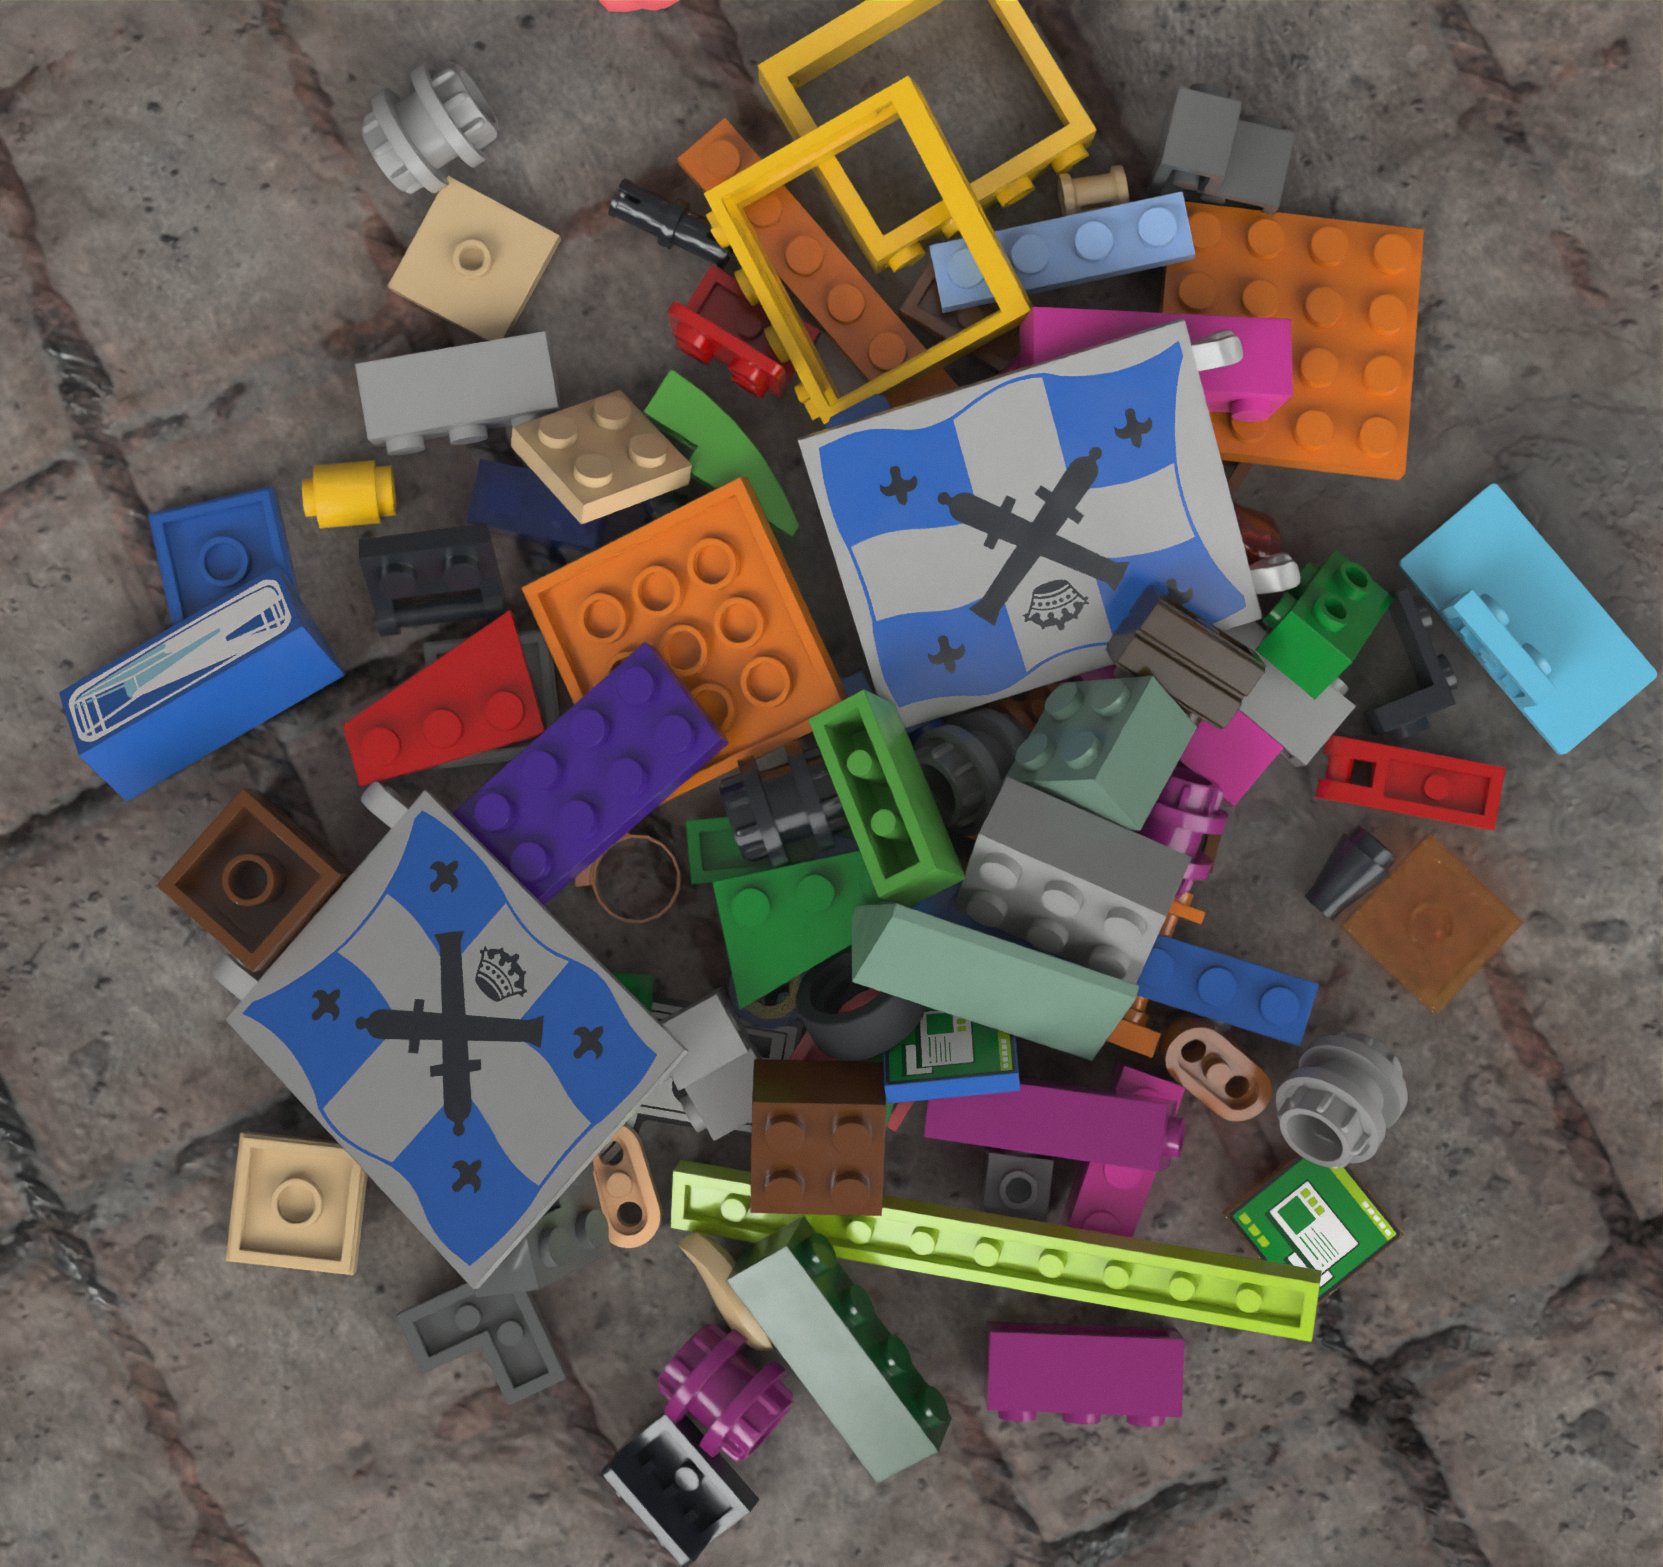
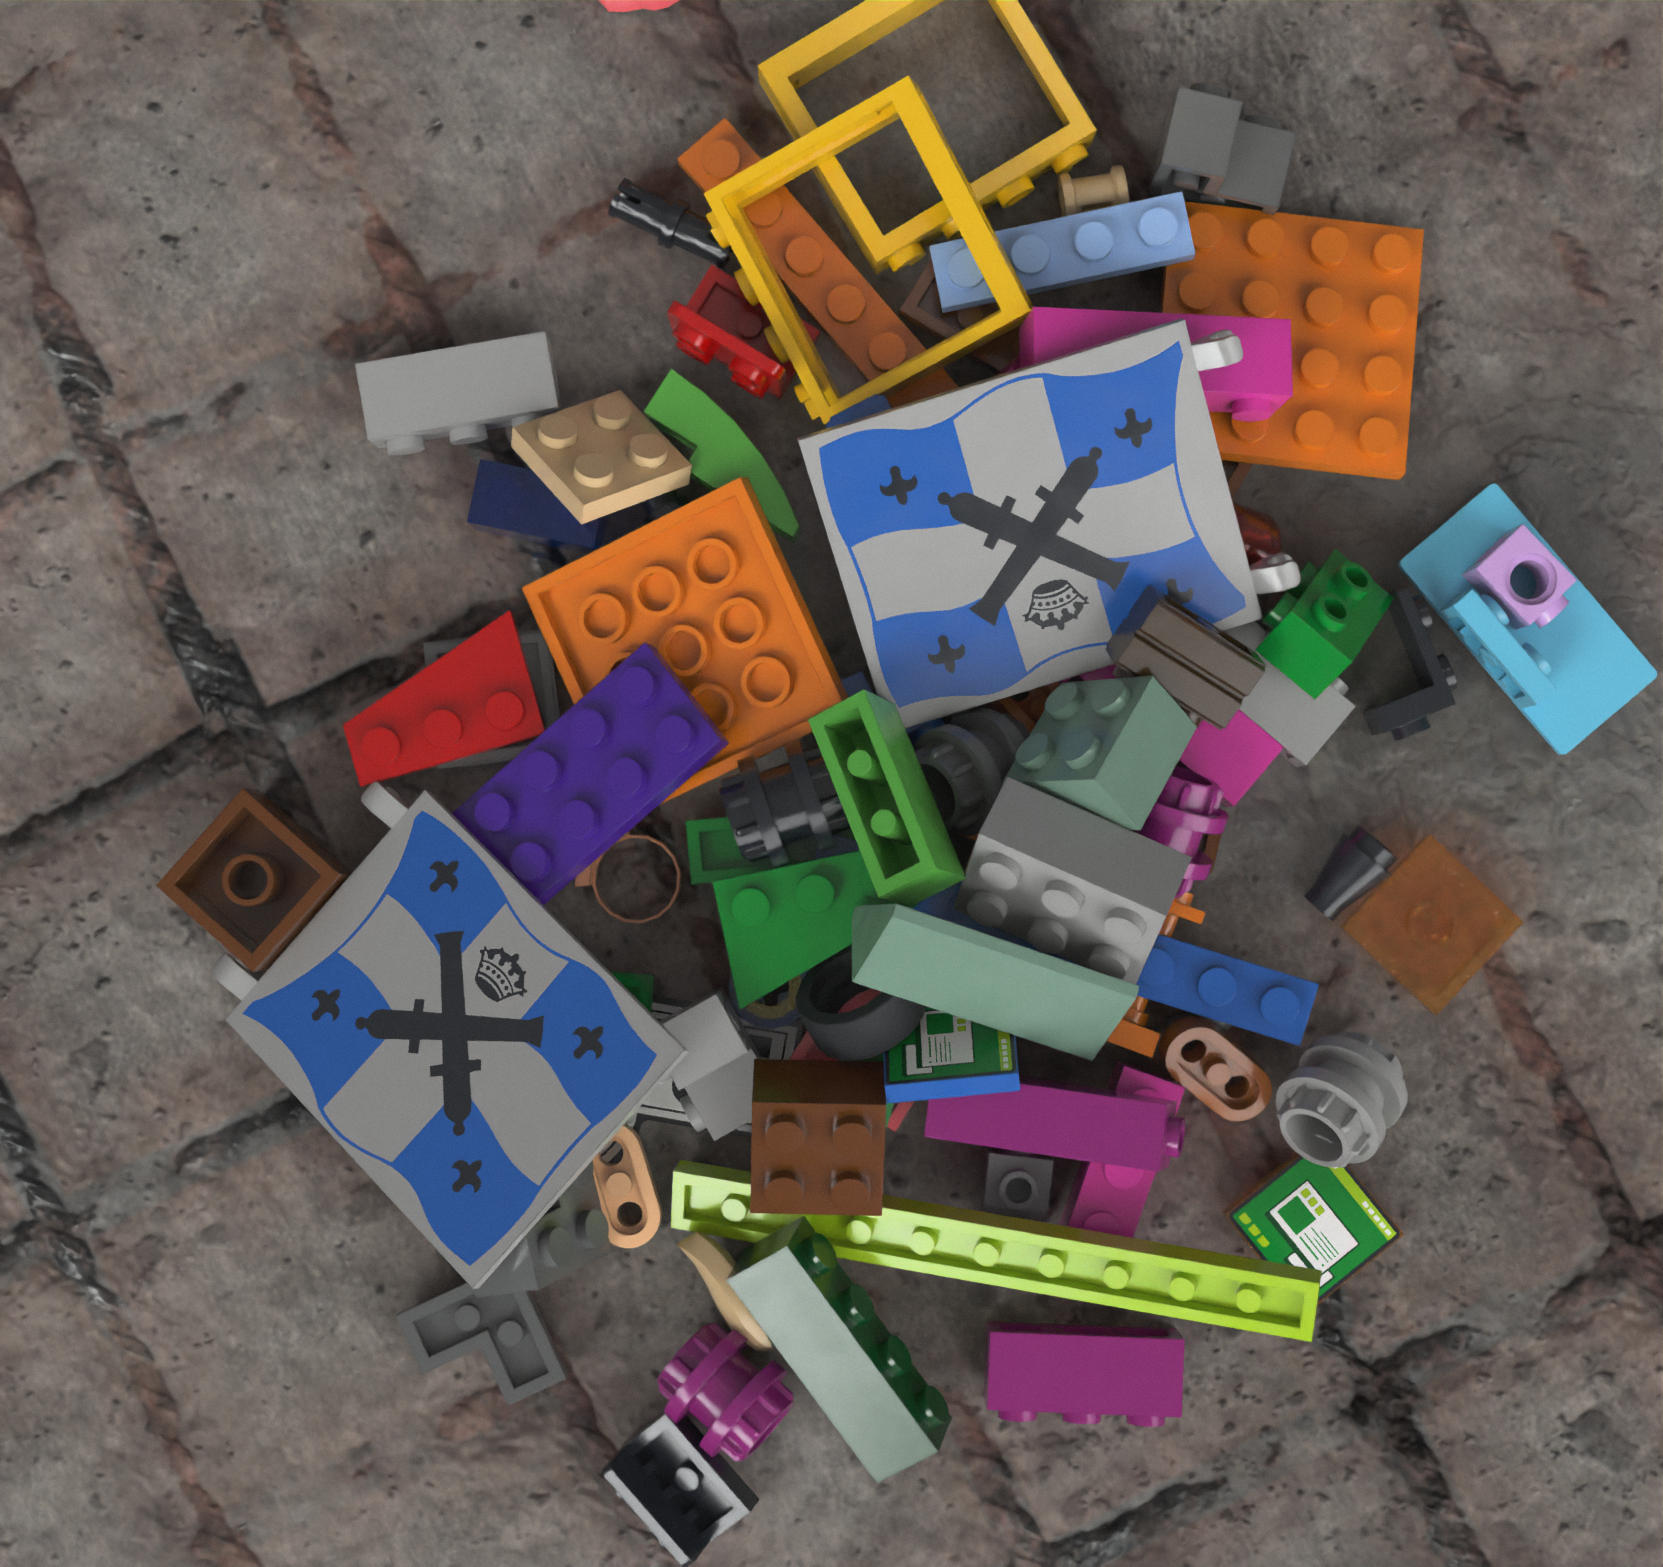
blue slope [59,564,346,801] -> none
blue tile [148,486,300,626] -> none
tan plate [225,1131,368,1275] -> none
yellow brick [302,460,397,529] -> none
black plate [359,523,507,637] -> none
light grey piece [361,61,500,194] -> none
tan plate [387,176,561,341] -> none
red plate [1315,735,1506,830] -> none
none -> lavender brick [1462,524,1577,630]

